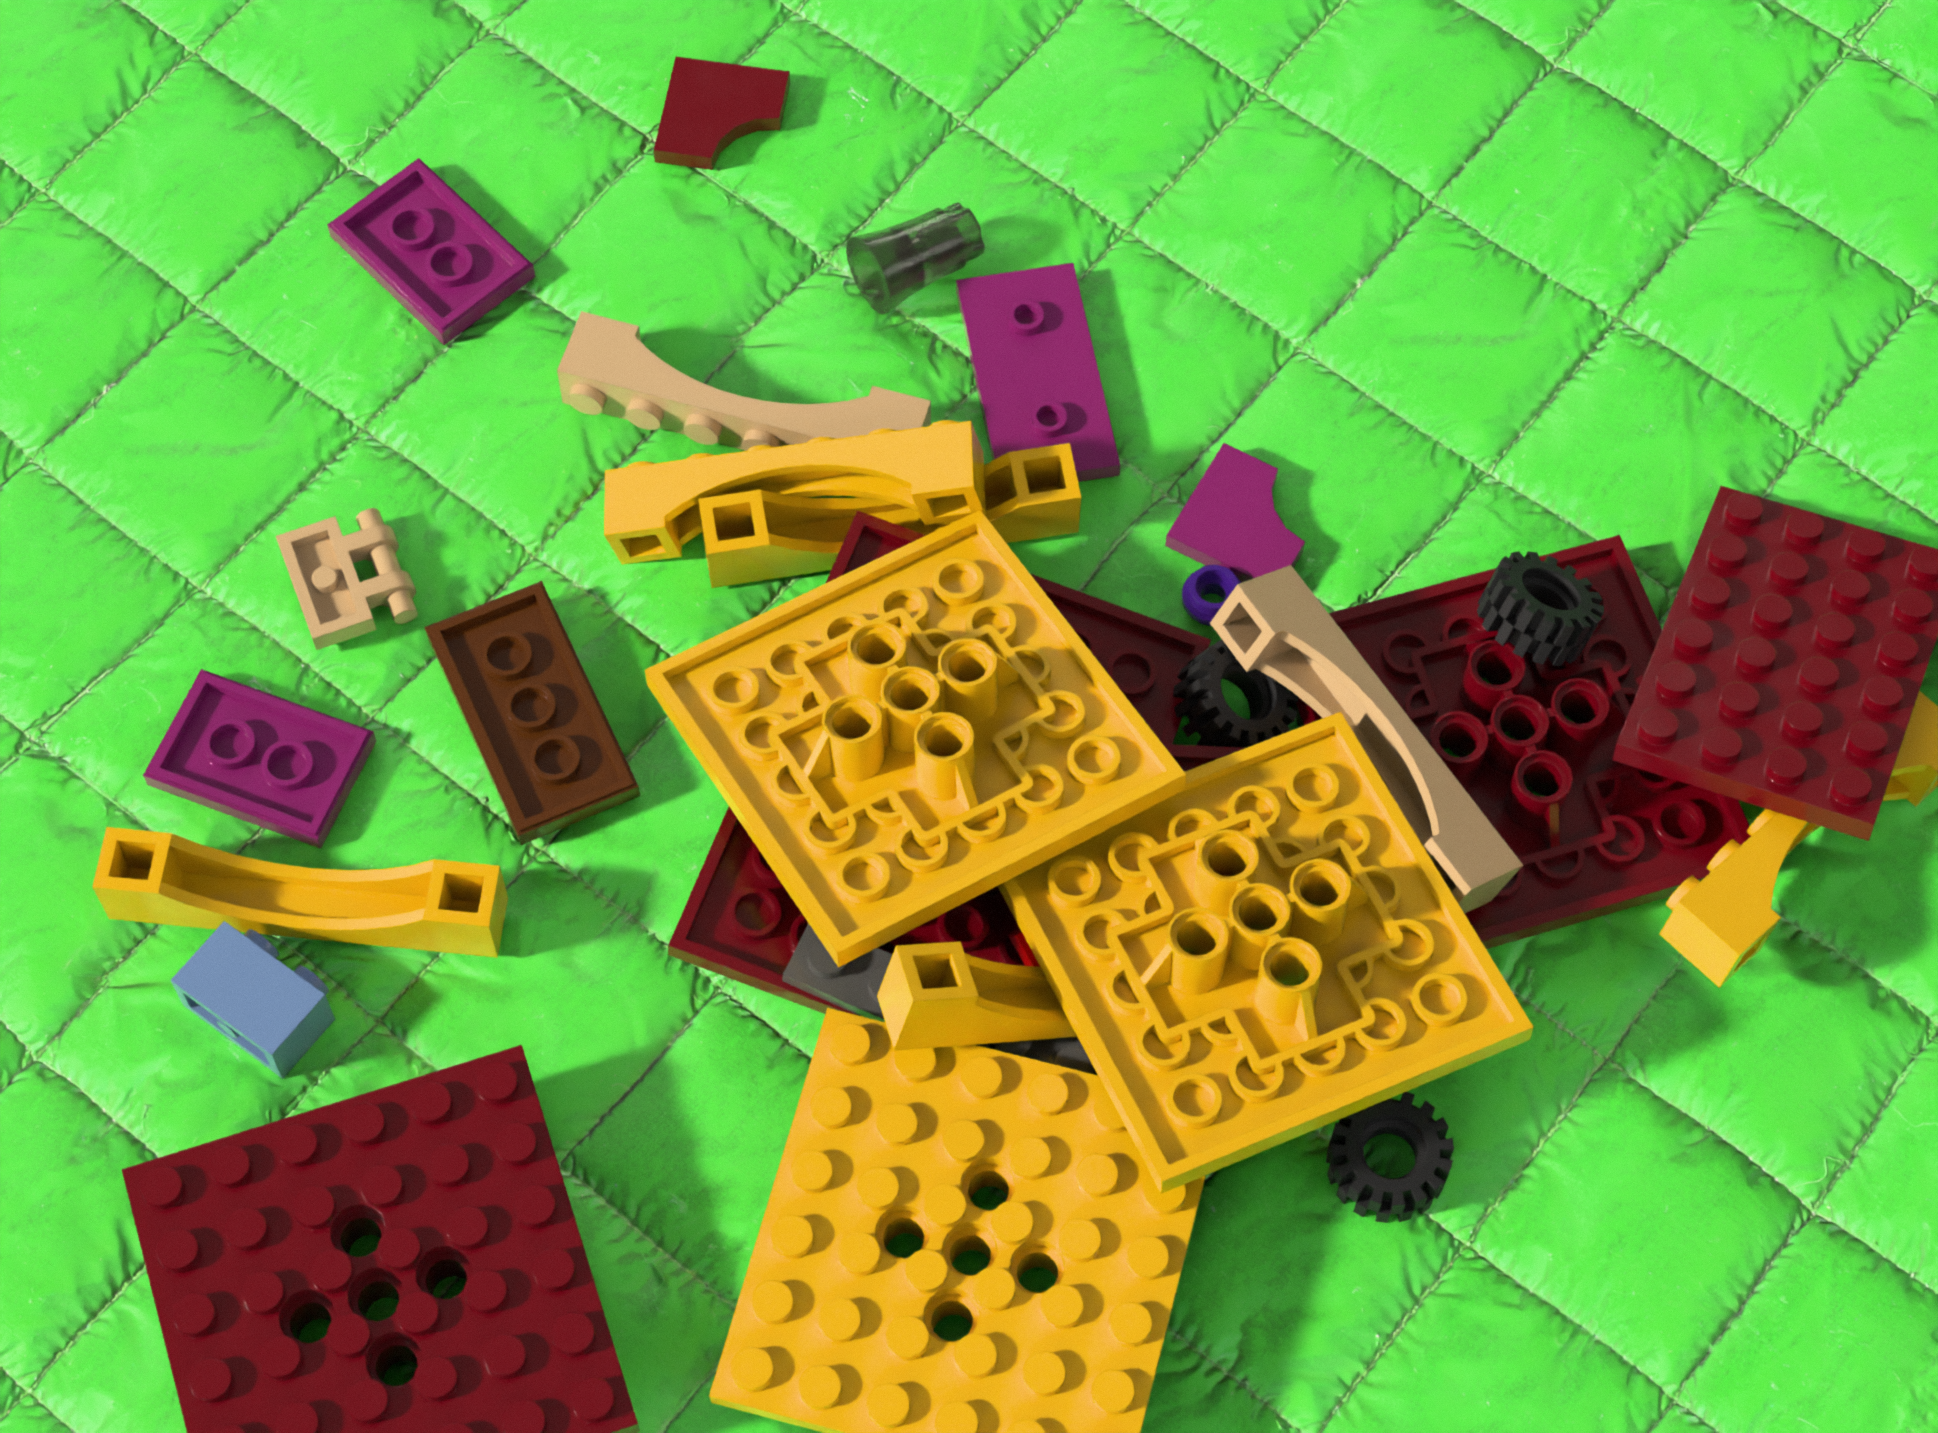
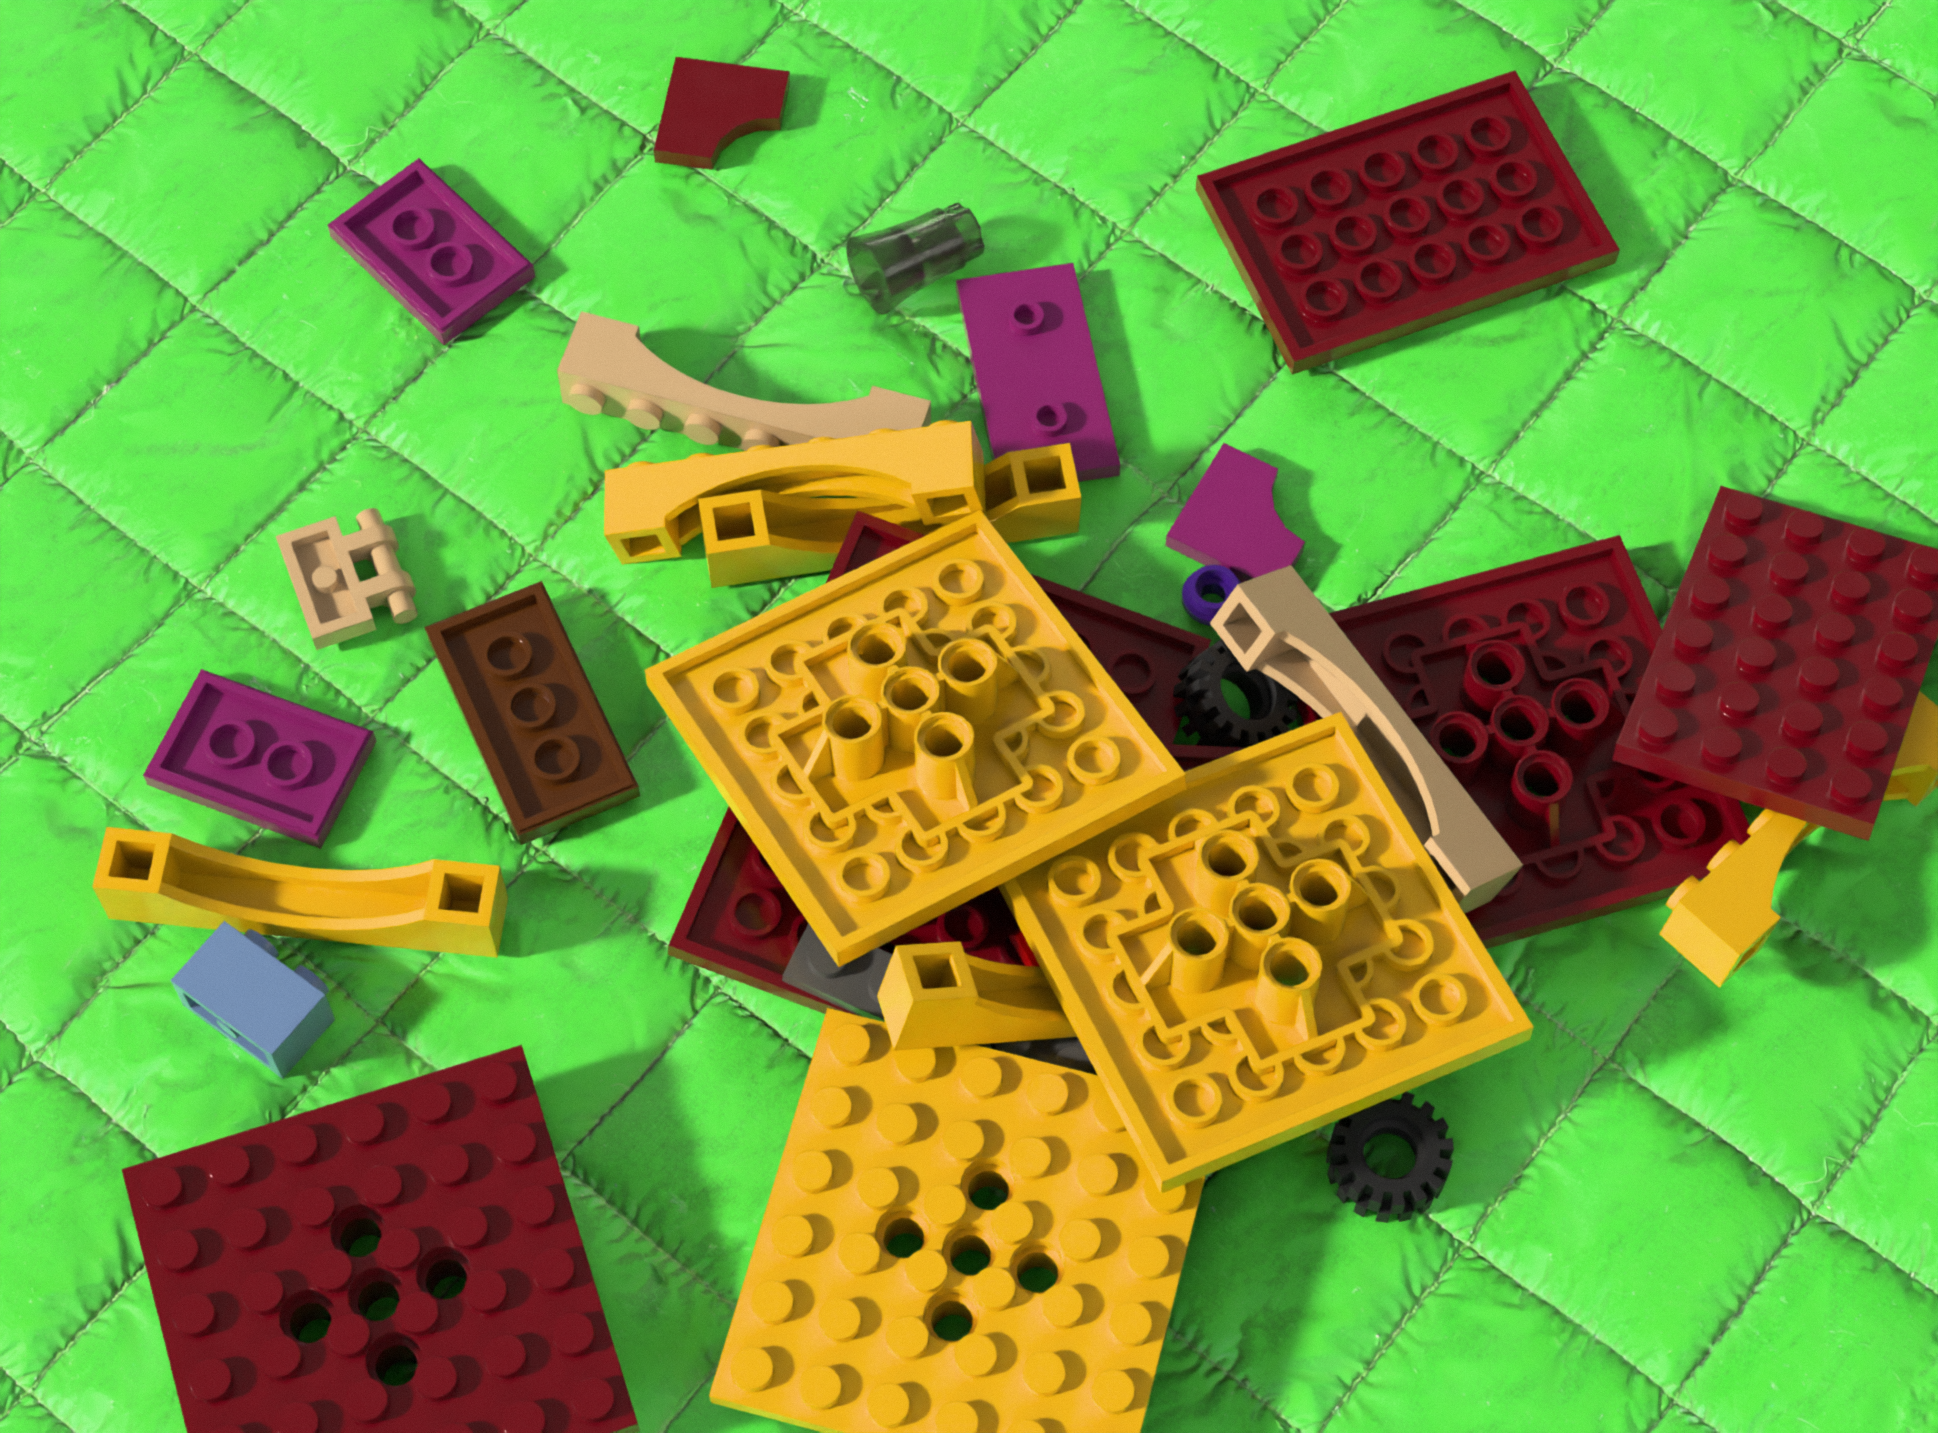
black tyre [1477,551,1604,666] -> none
none -> dark red plate [1195,70,1620,375]

